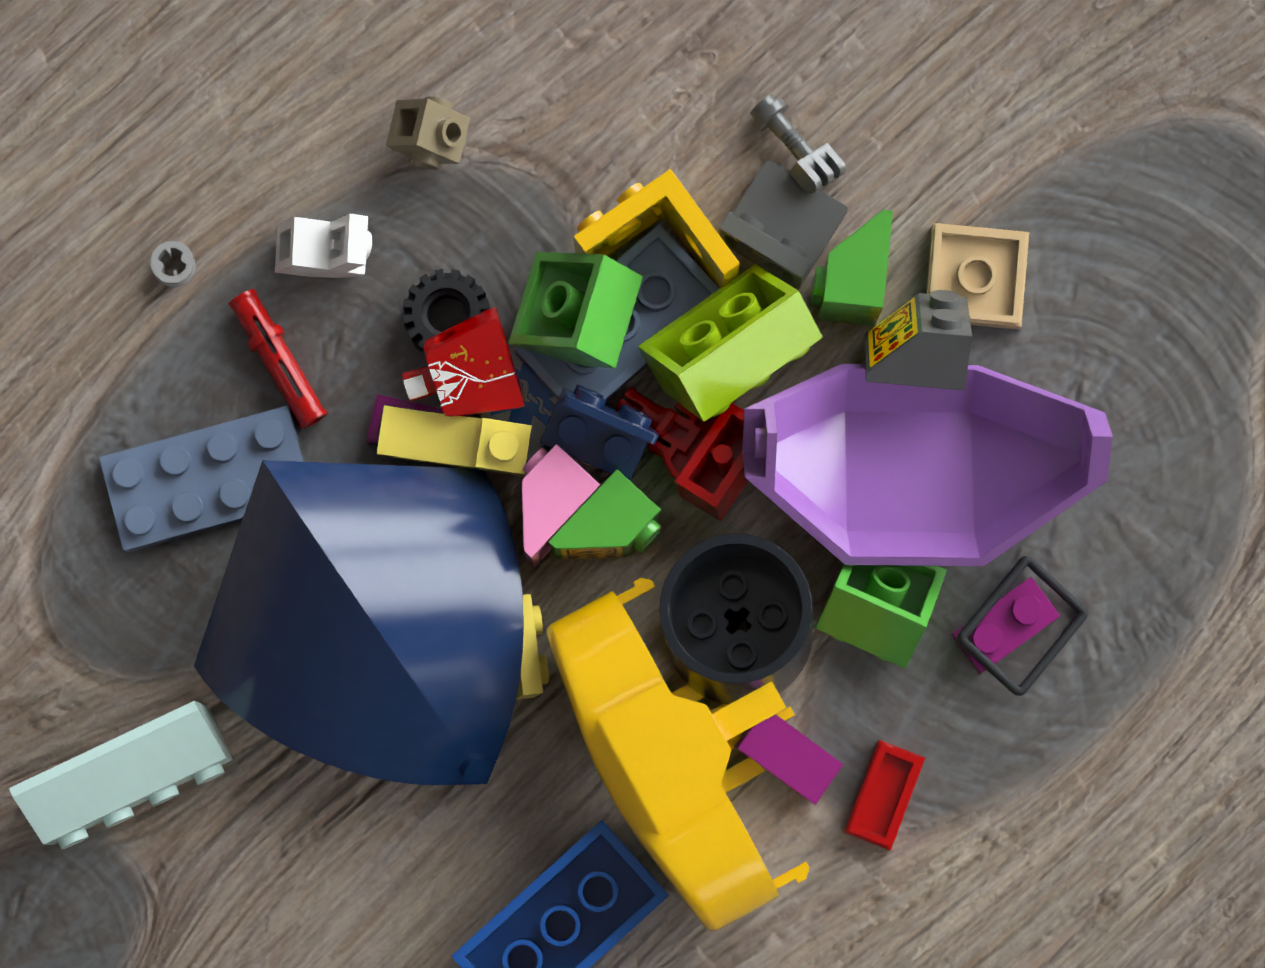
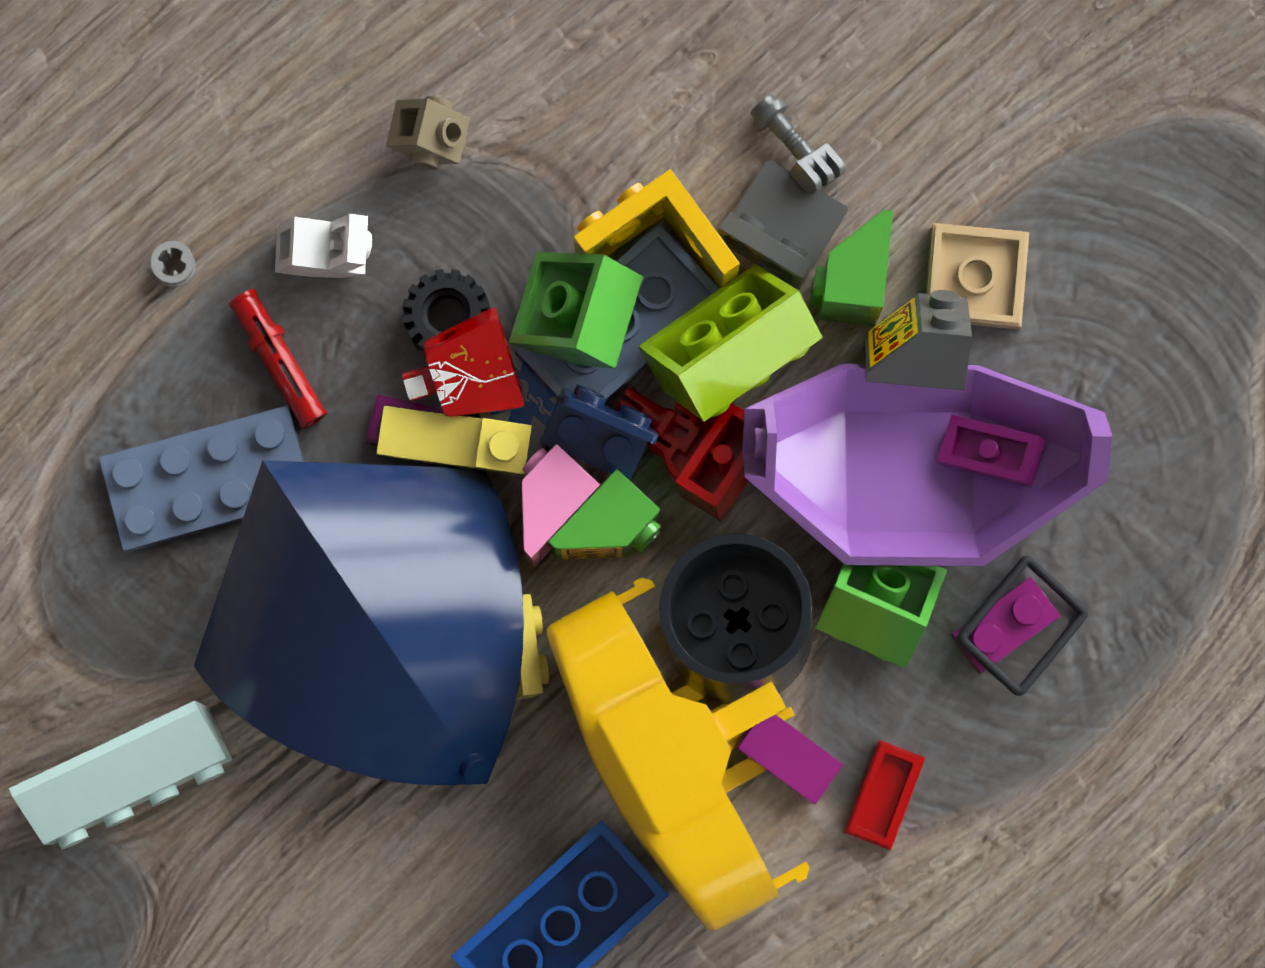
none -> magenta plate [937,414,1046,488]

